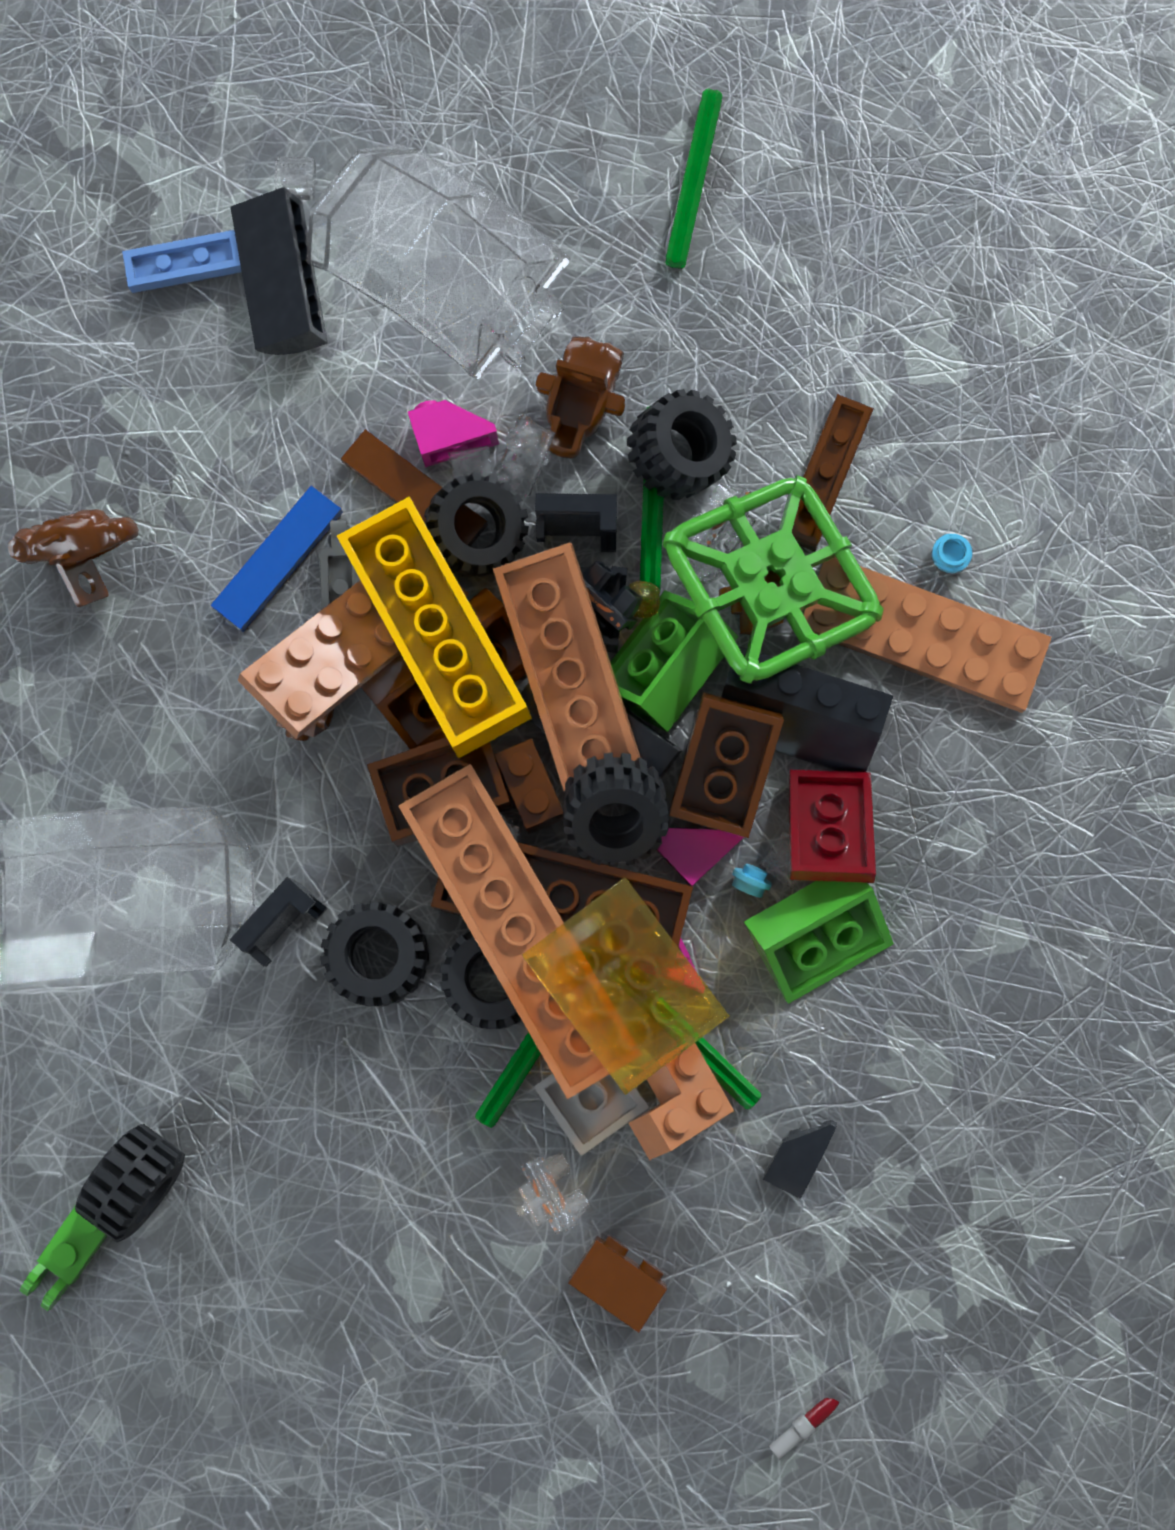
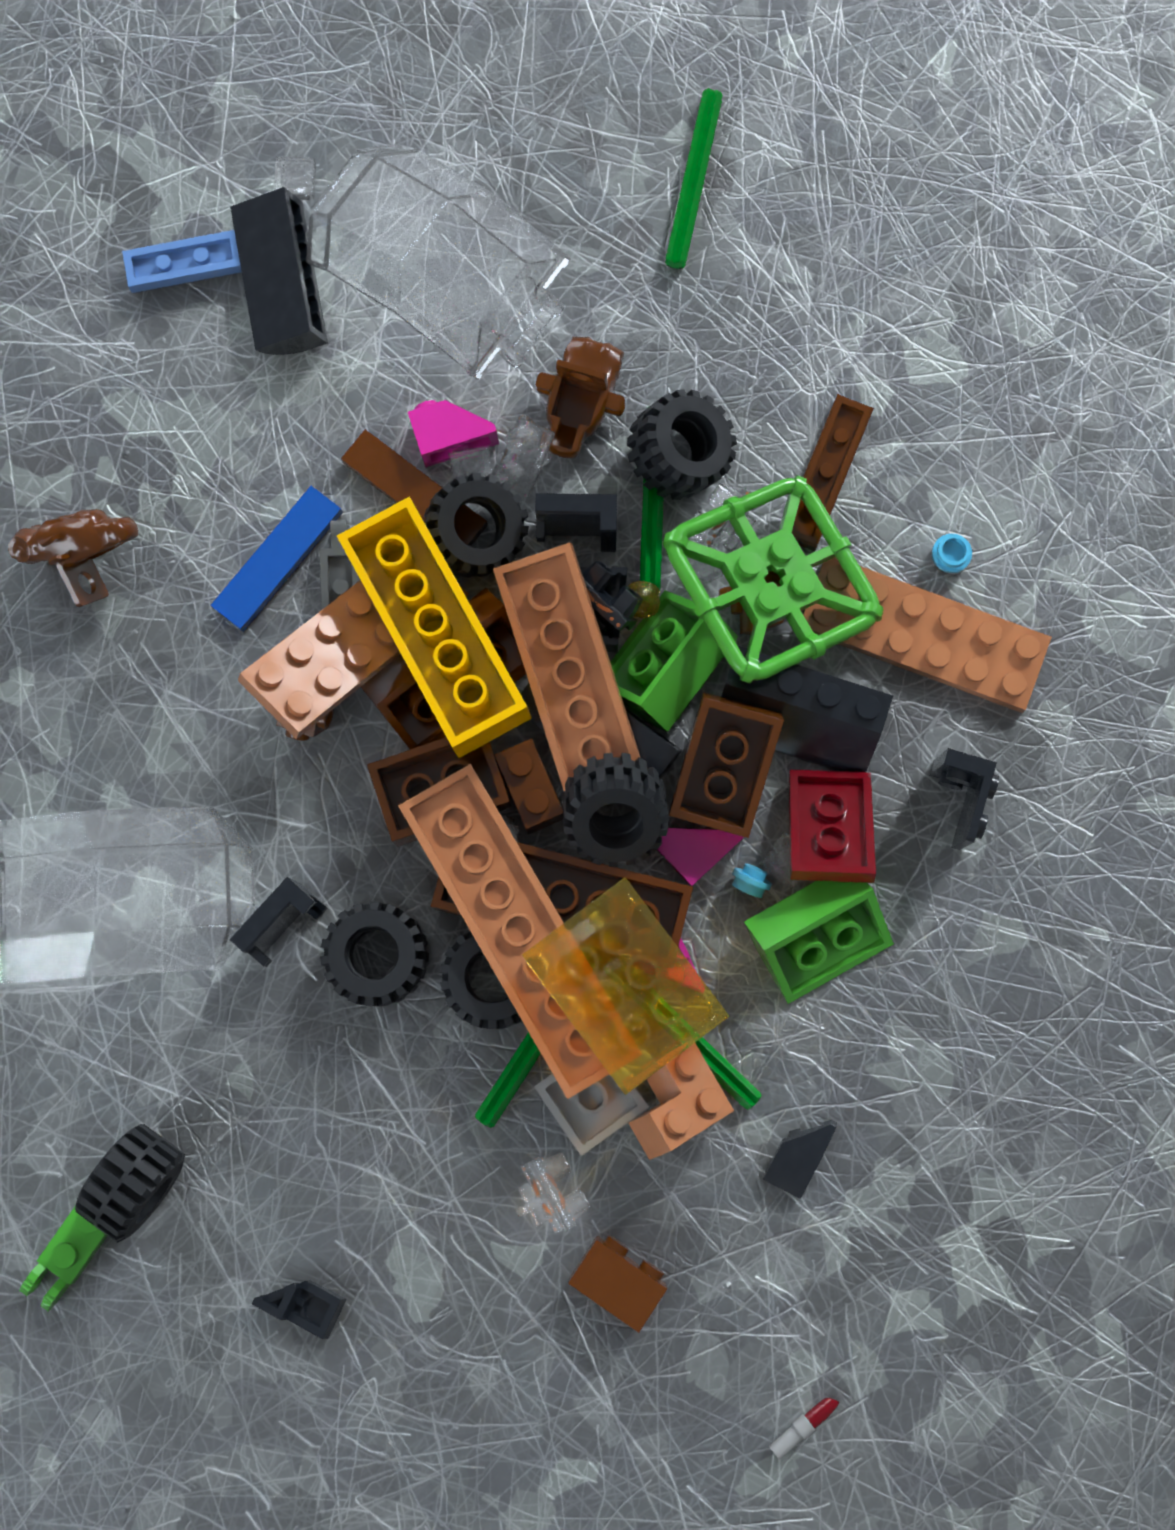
none -> black slope [252,1280,347,1339]
none -> black bracket [929,748,999,850]

